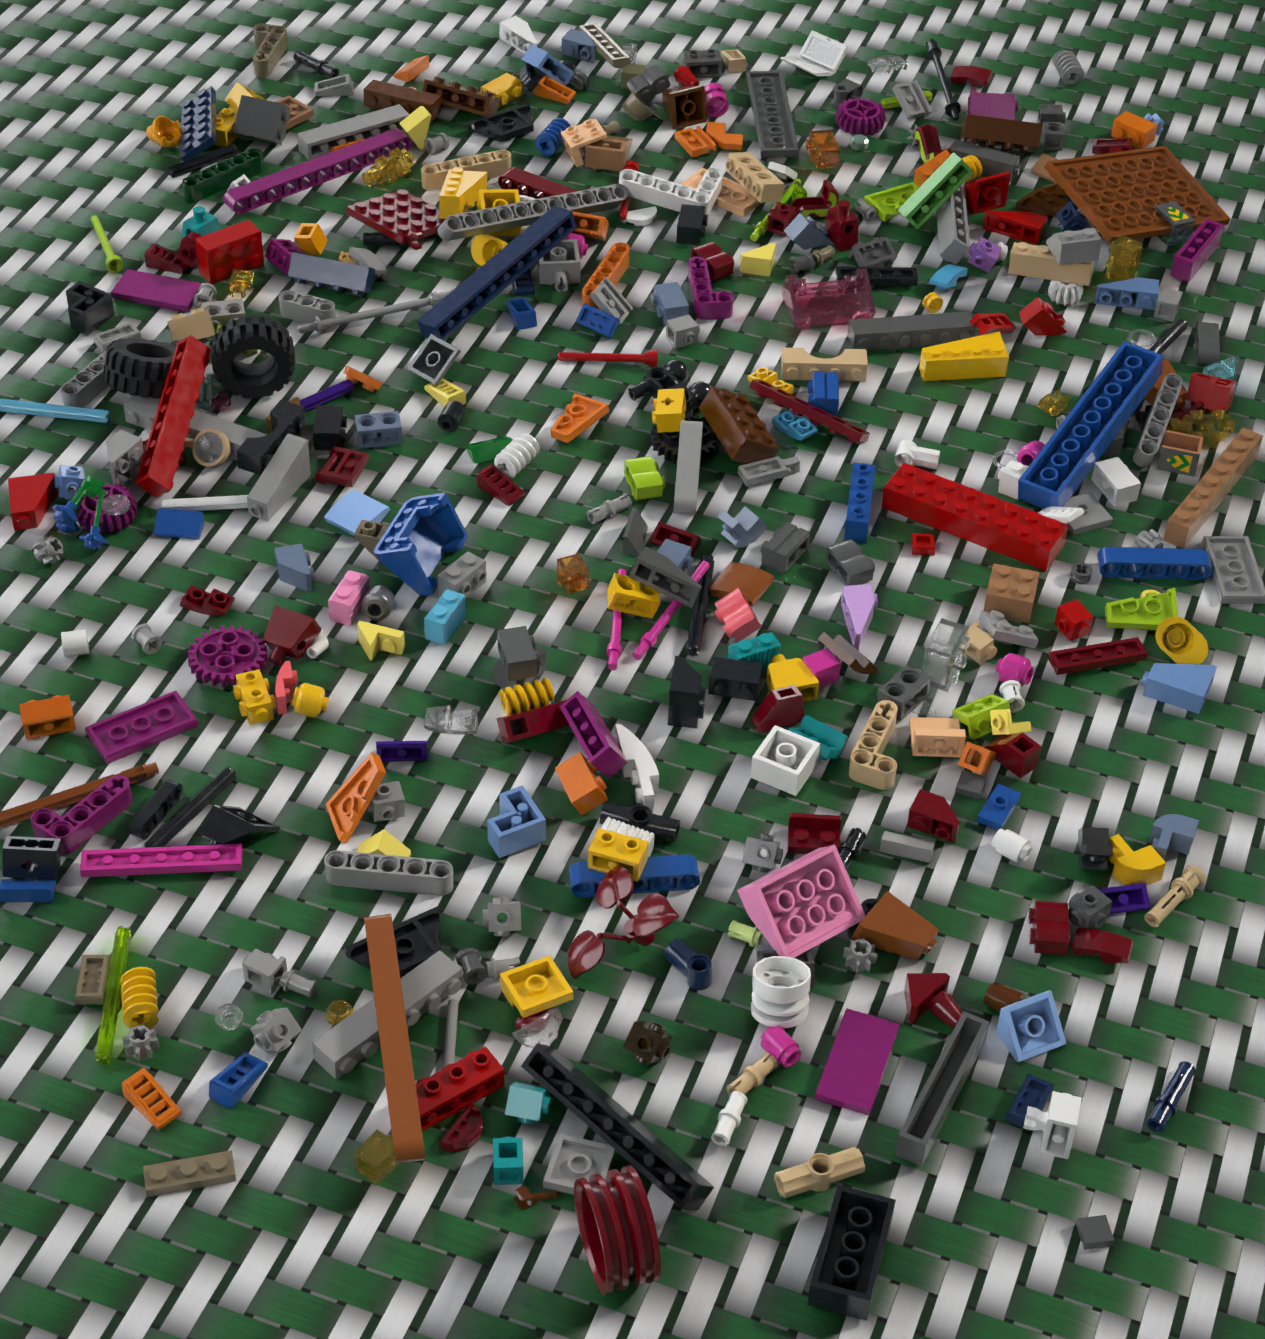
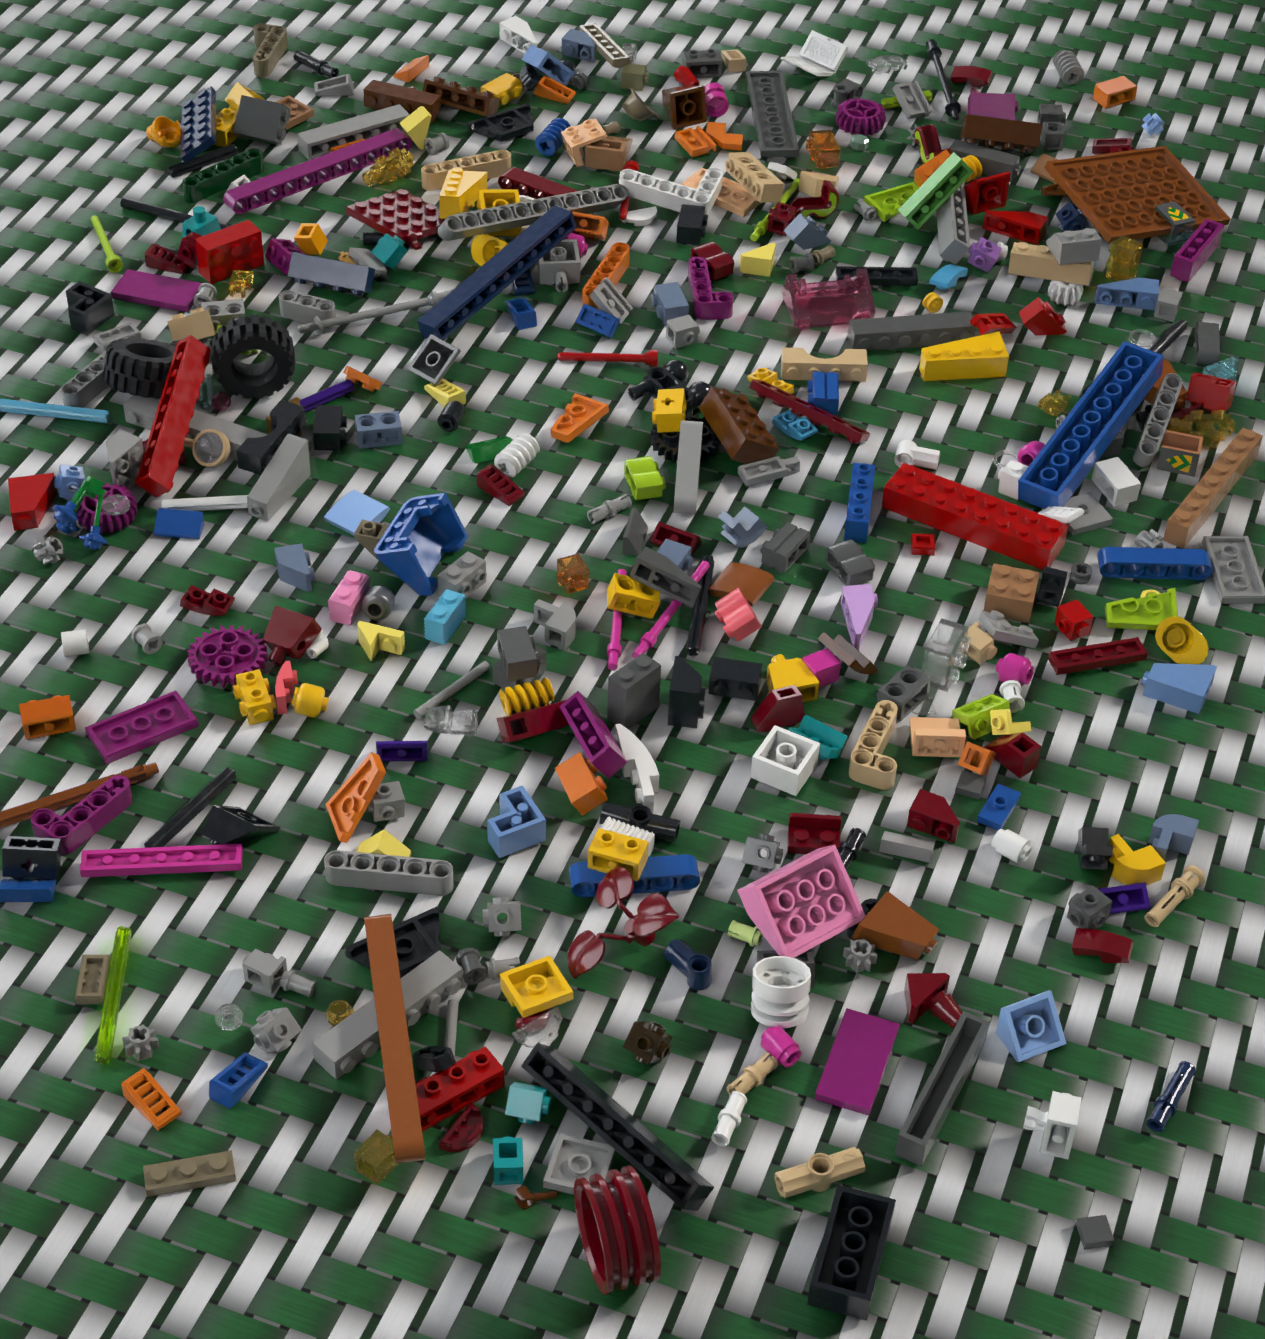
yellow piece [120,967,159,1029] -> none
black beam [130,779,183,840] -> none
dark red plate [315,447,369,487] -> none
dark grey brick [626,65,671,103] -> none
teal brick [727,632,781,671] -> none
clear neon green slope [792,181,808,202] -> none
dark red torso [824,200,858,252] -> none
dark grey bracket [848,237,898,267] -> none
reddish brown brick [983,983,1024,1013] -> none
dark blue plate [1005,1073,1054,1132] -> none
reddish brown wing [1015,188,1069,217] -> none
dark red brick [1028,900,1070,955] -> none
orange brick [1111,111,1157,149] -> none
none -> black piece [120,197,229,229]
none -> teal brick [372,233,408,269]
none -> black beam [412,1046,456,1072]
none -> light grey bar [413,661,490,719]
none -> light grey brick [534,599,576,650]
none -> dark grey brick [607,653,661,729]
none -> tan slope [798,171,839,197]
none -> black bracket [1036,566,1068,607]
none -> orange brick [1093,76,1137,109]

